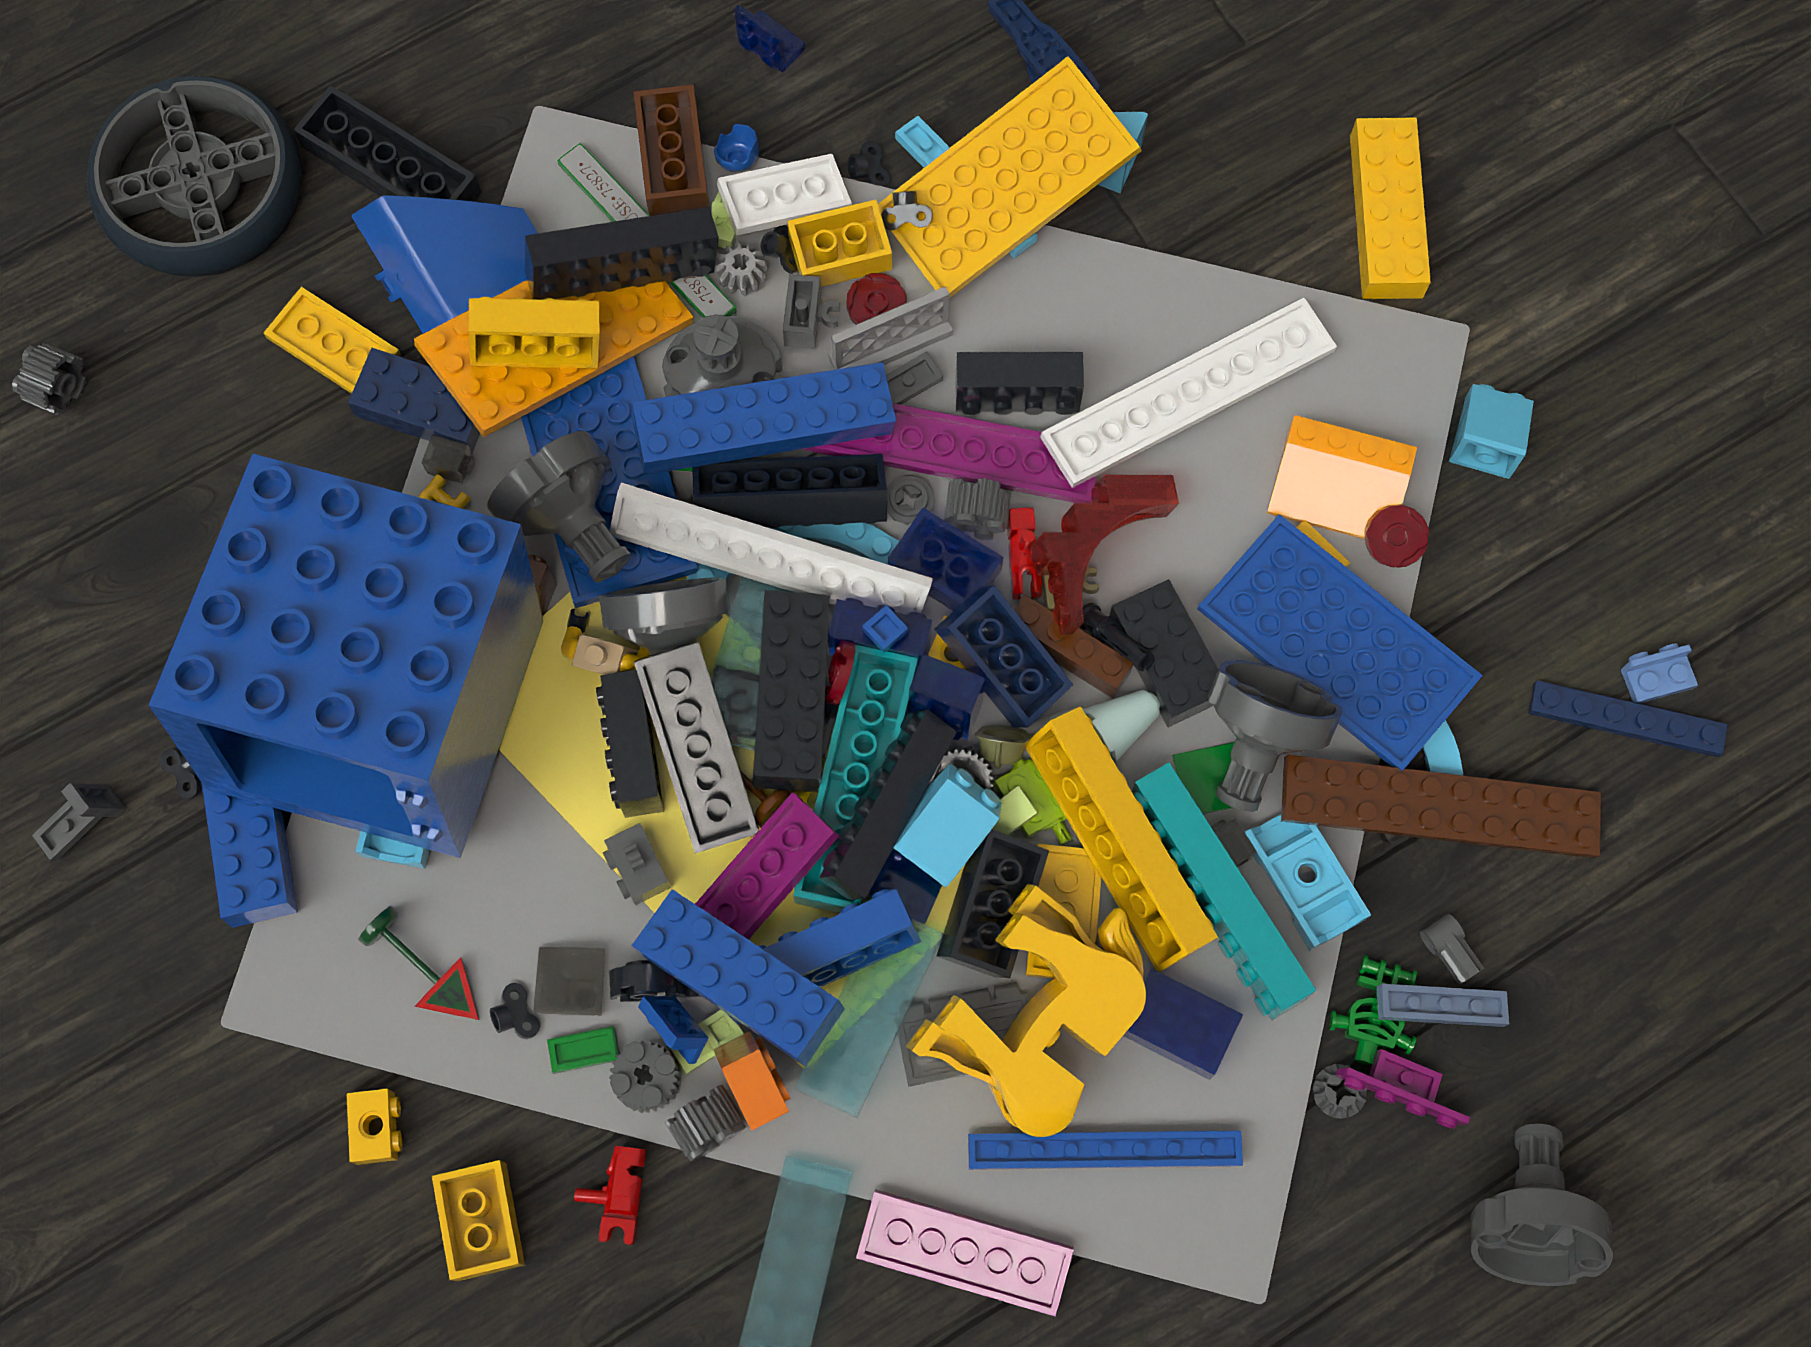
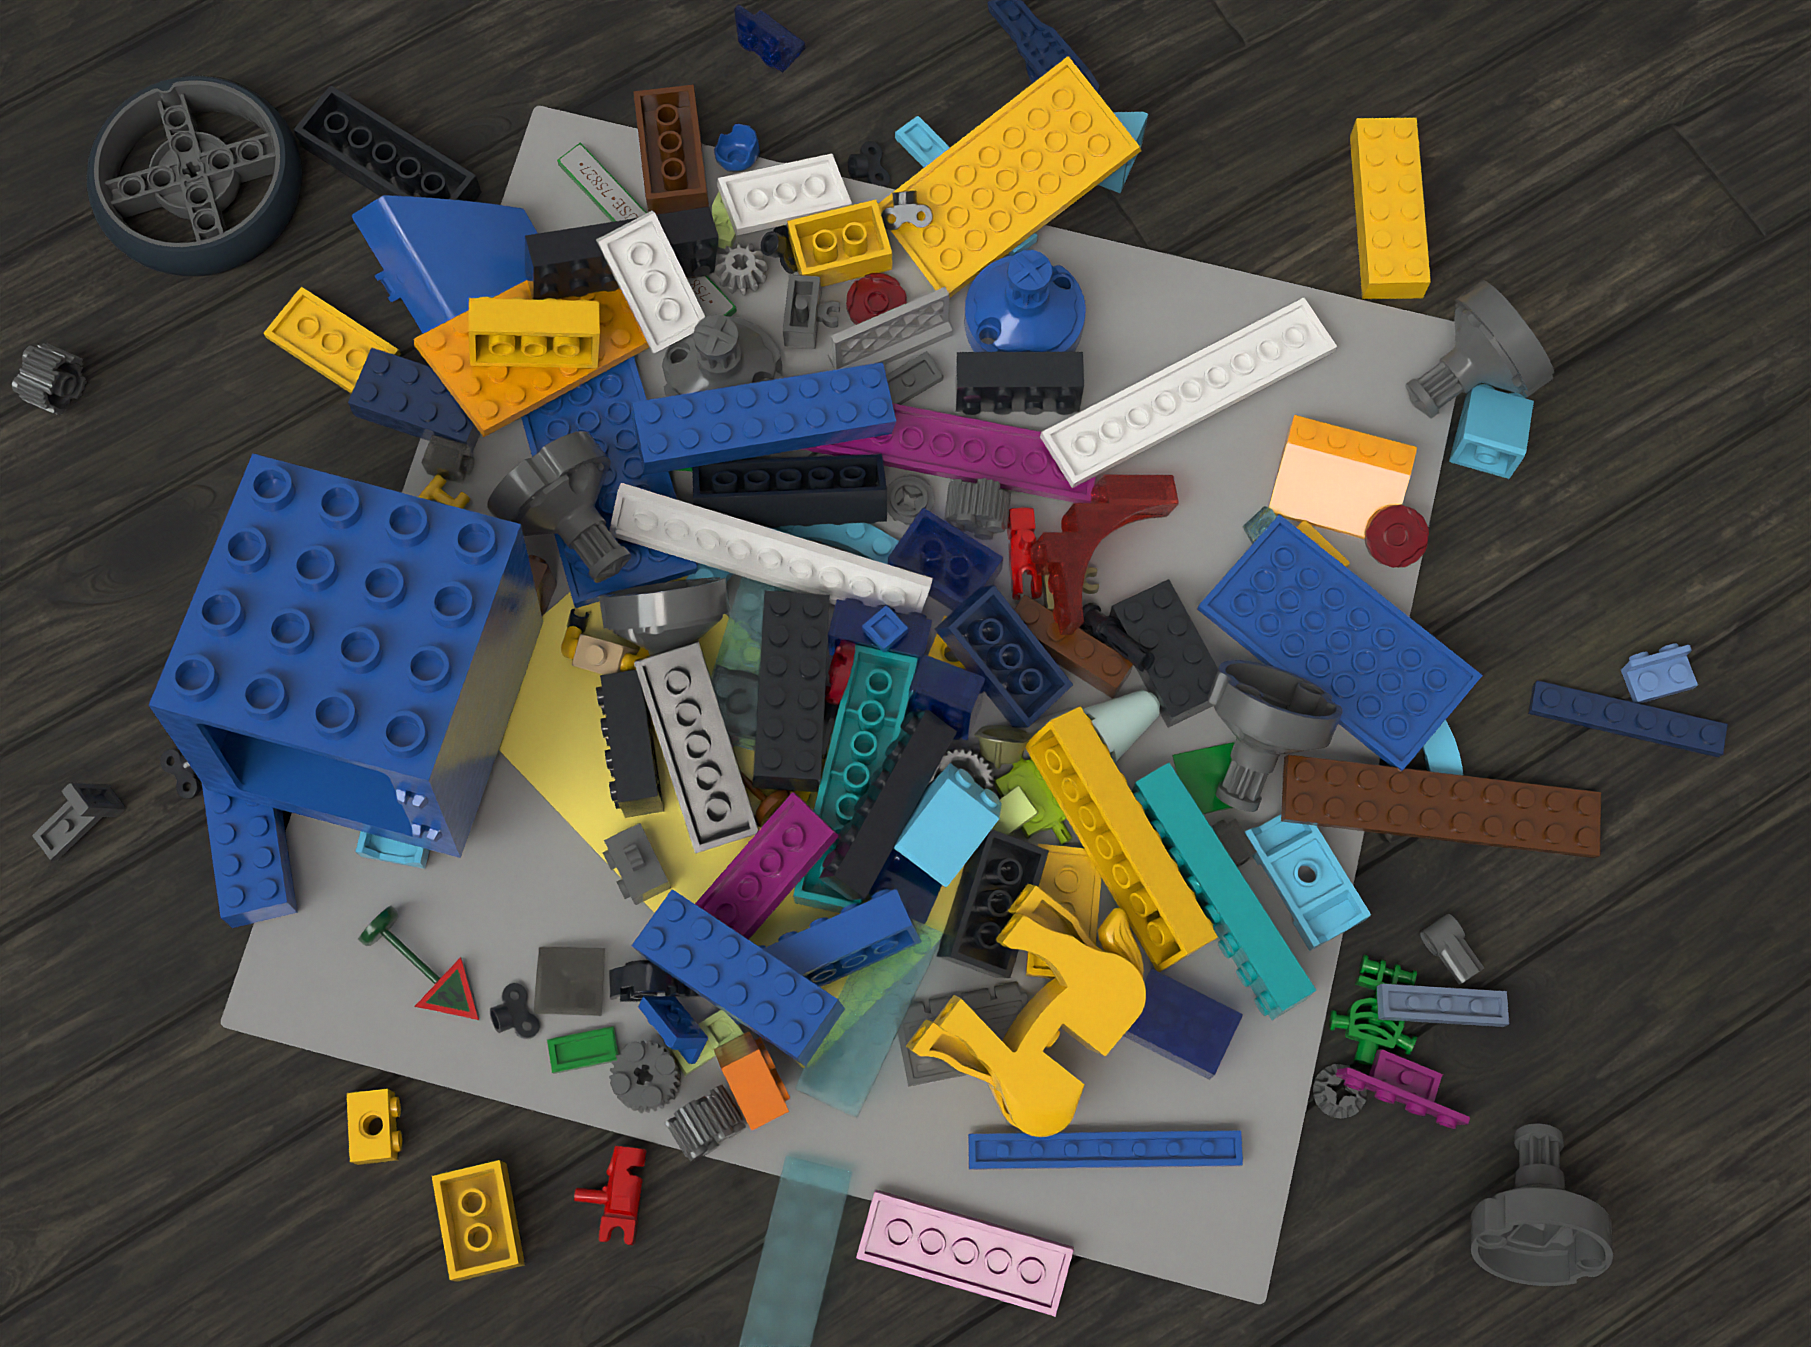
none -> white plate [596,211,705,353]
none -> blue piece [964,250,1086,352]
none -> clear light blue plate [1242,506,1276,544]
none -> dark grey piece [1405,280,1555,419]

